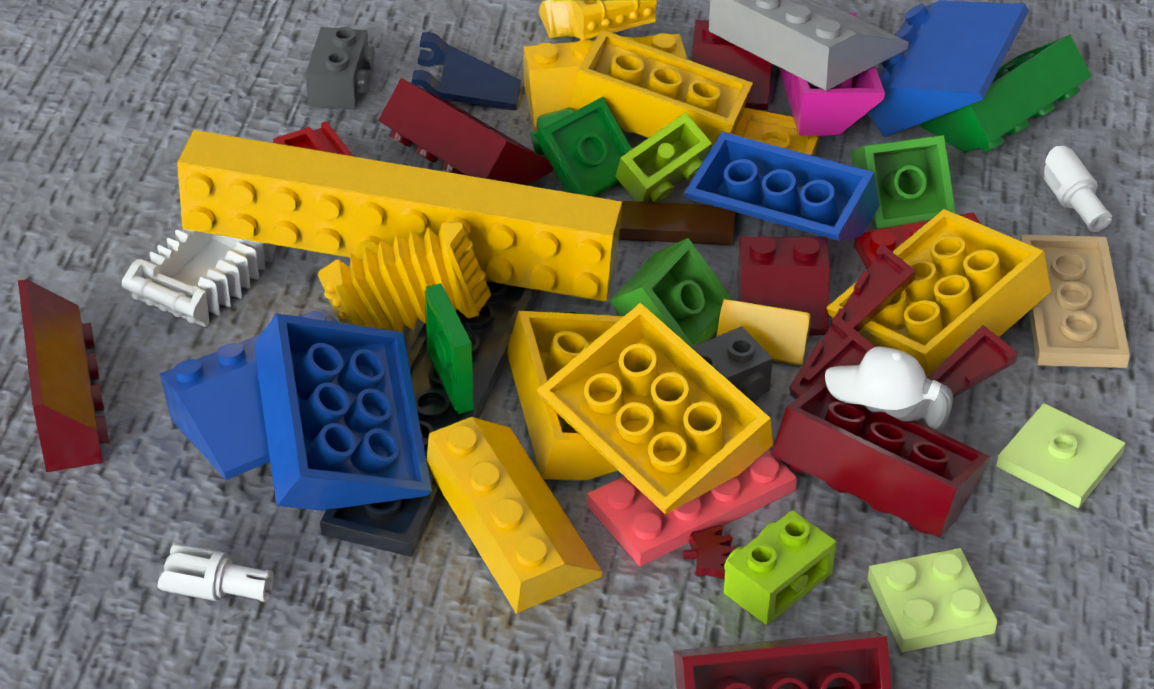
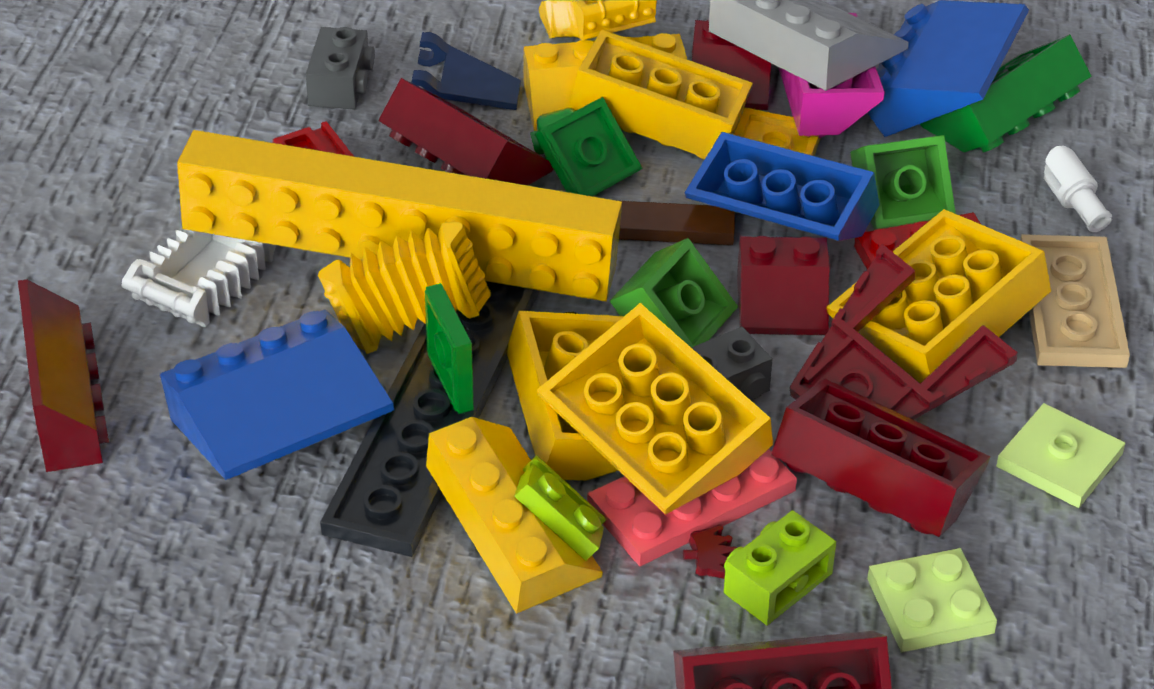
white arm [157,542,274,602] -> none
blue slope [254,313,432,511] -> none
lime brick [615,112,712,203] -> none
yellow slope [717,299,811,366] -> none
white hair [825,346,953,434] -> none
none -> lime plate [514,455,606,561]

